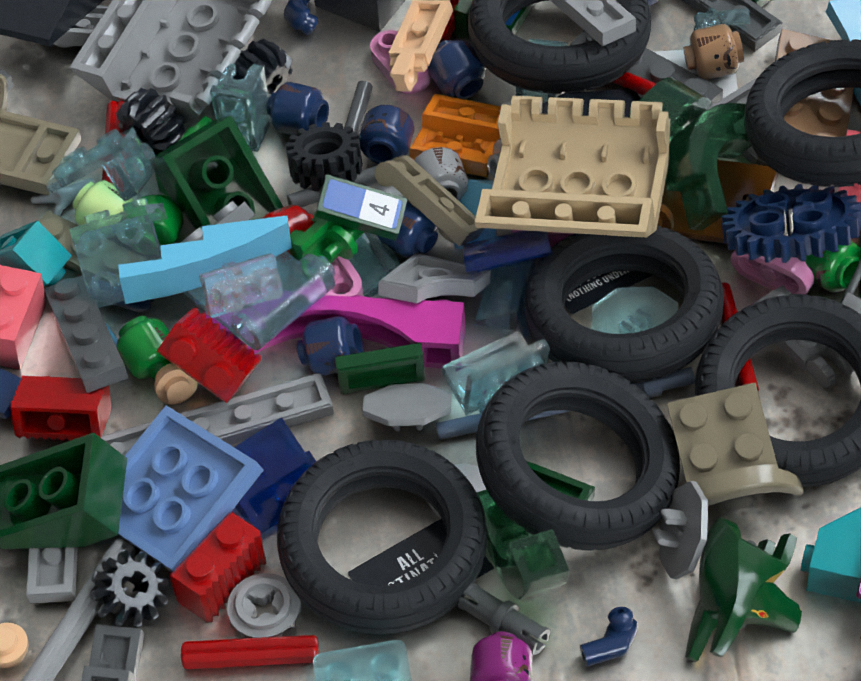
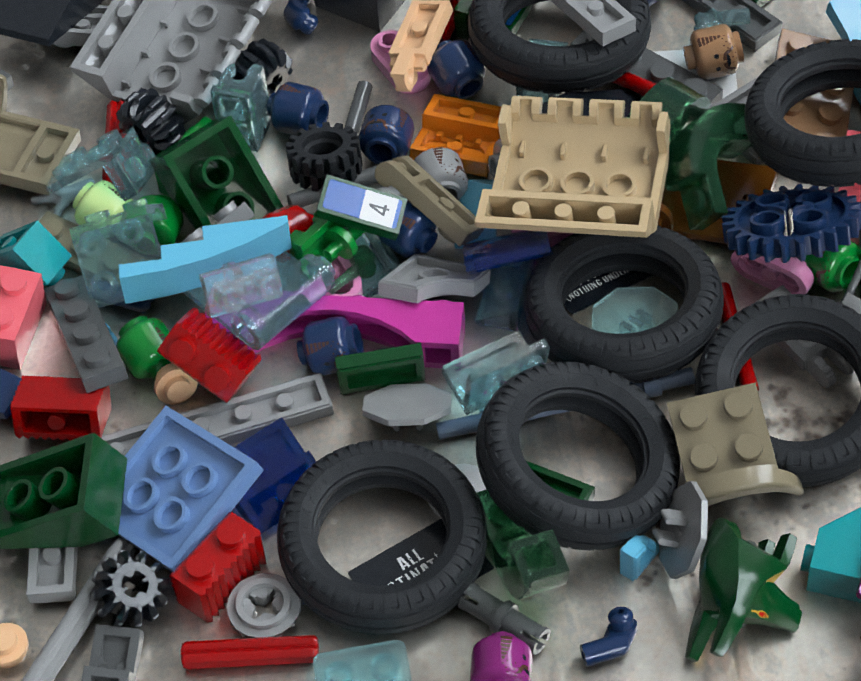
none -> clear green hand [327,245,377,294]
none -> medium azure tile [620,535,659,581]

